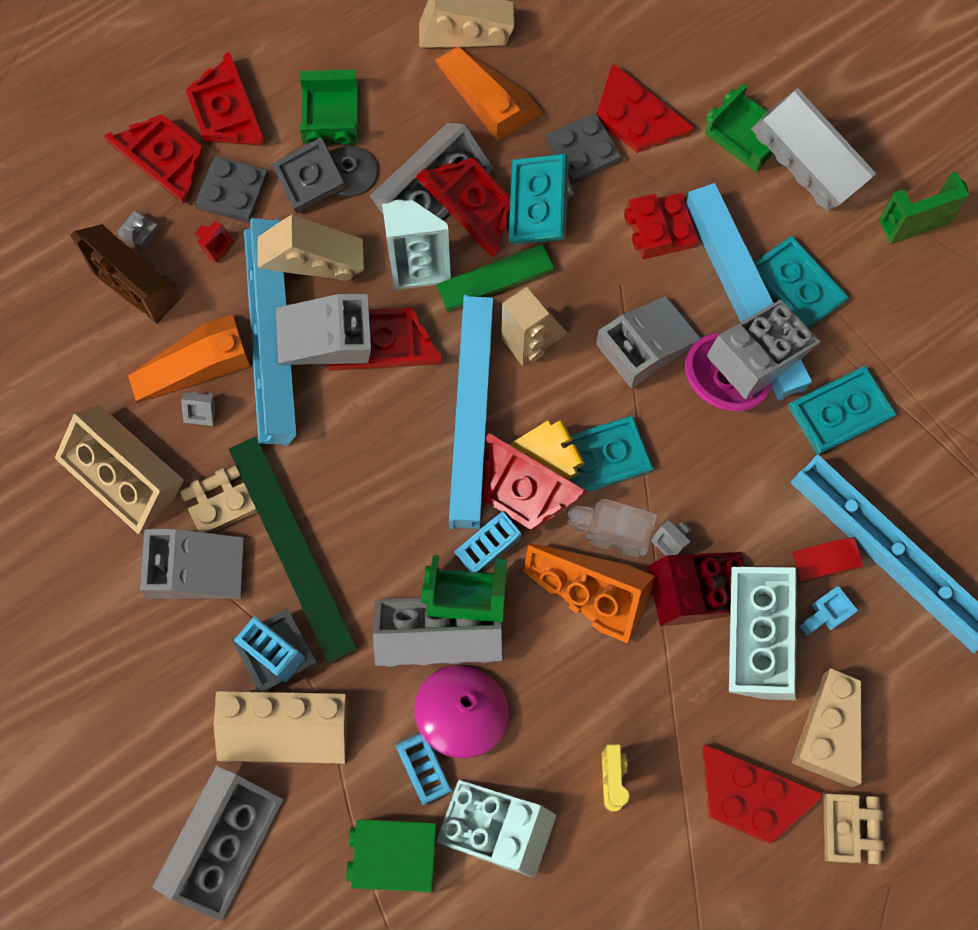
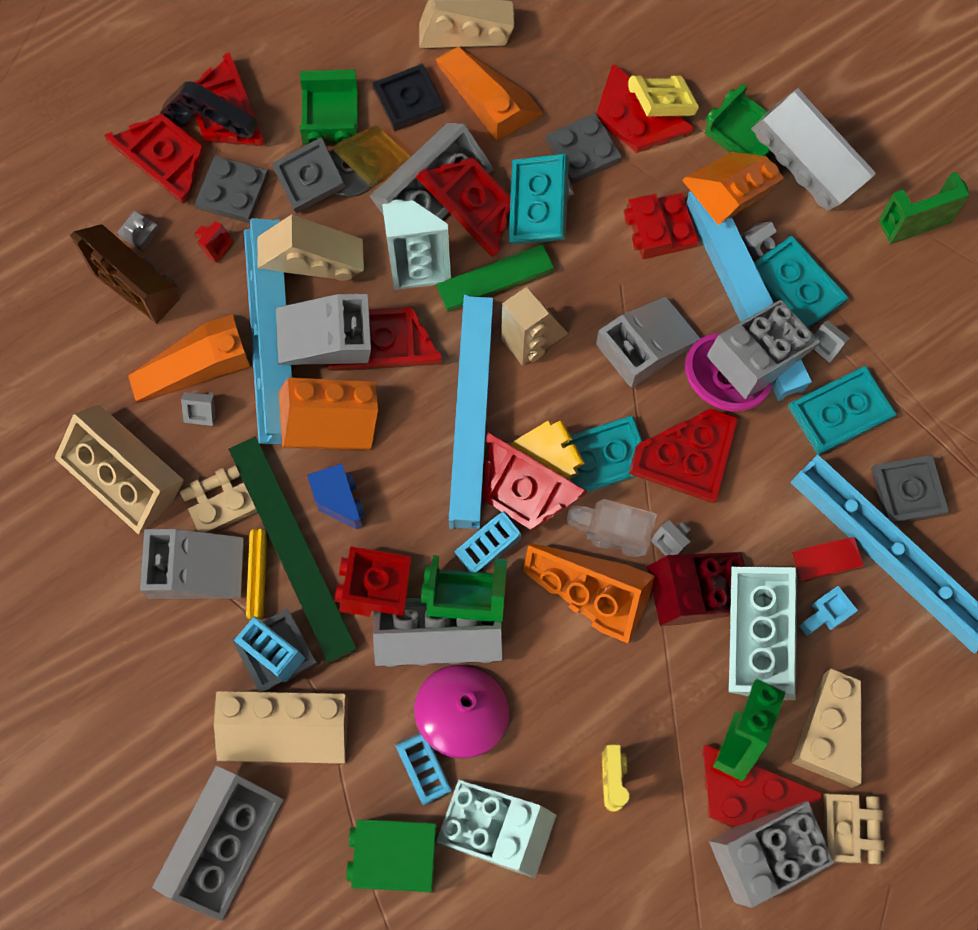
none -> black beam [160,81,258,138]
none -> yellow axle [246,529,267,619]
none -> orange slope [278,378,378,451]
none -> blue slope [307,464,365,529]
none -> clear yellow tile [334,125,410,187]
none -> red plate [334,546,411,617]
none -> black tile [372,63,445,132]
none -> light yellow plate [628,75,699,116]
none -> red plate [628,408,738,503]
none -> orange slope [682,152,785,225]
none -> light grey slope [709,801,834,908]
none -> green panel [713,679,786,781]
none -> light grey tile [740,222,777,257]
none -> light grey tile [814,320,850,363]
none -> dark grey plate [871,455,949,524]

